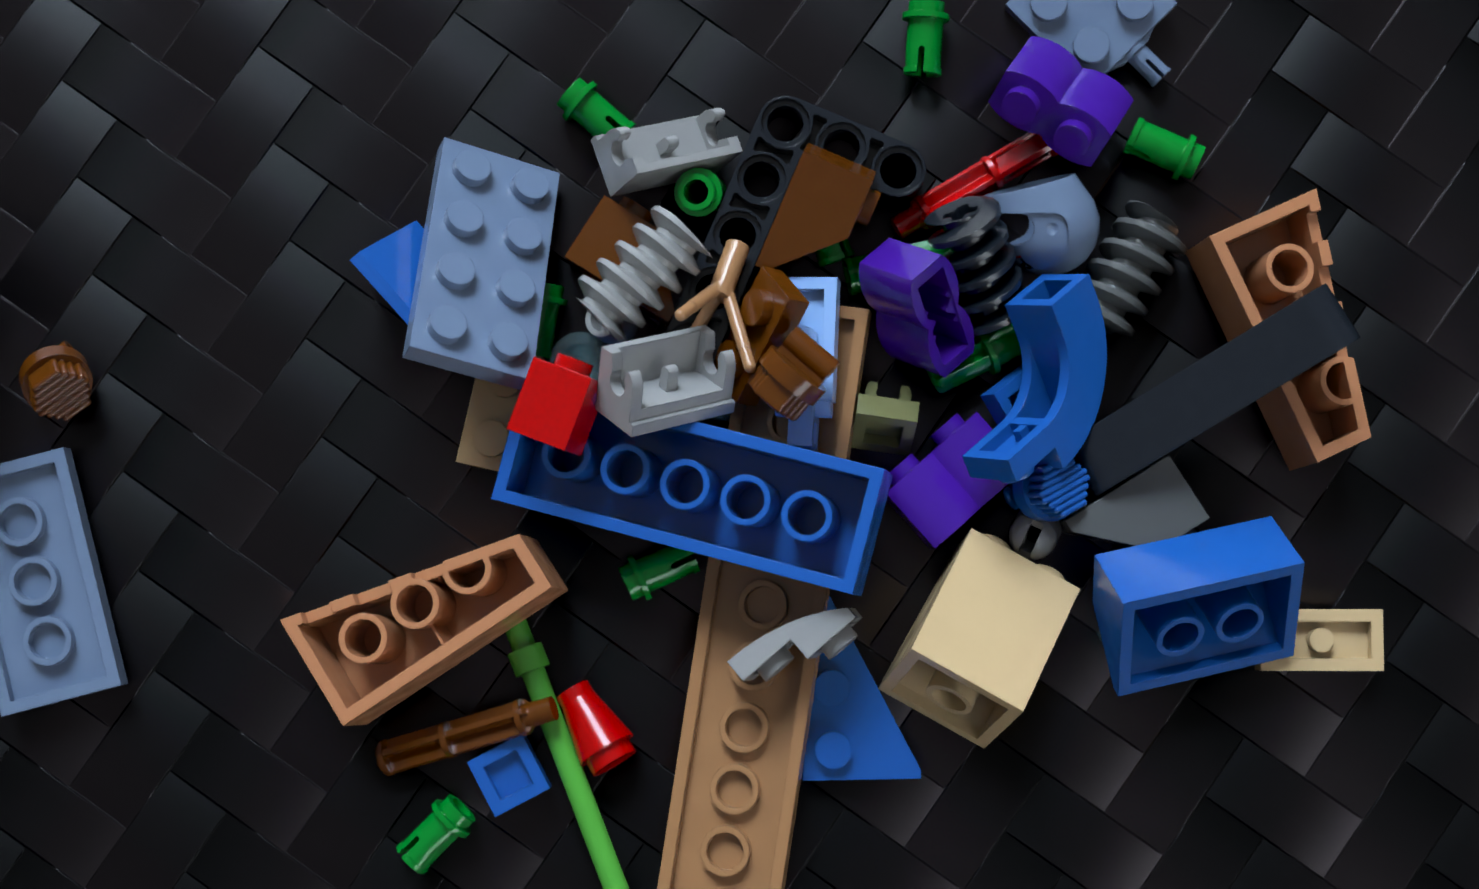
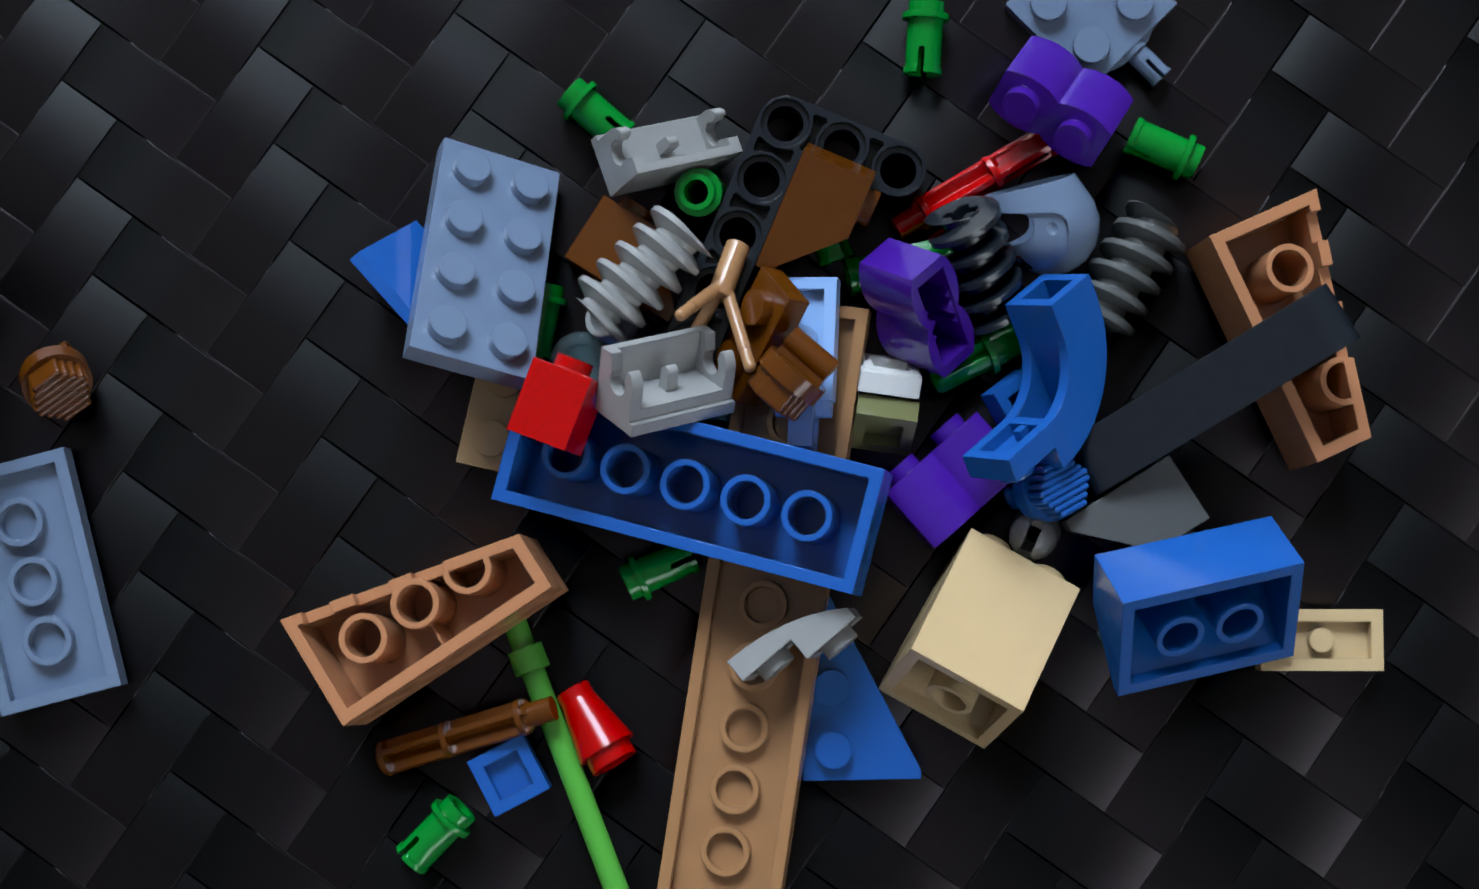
none -> white tile [857,353,922,399]

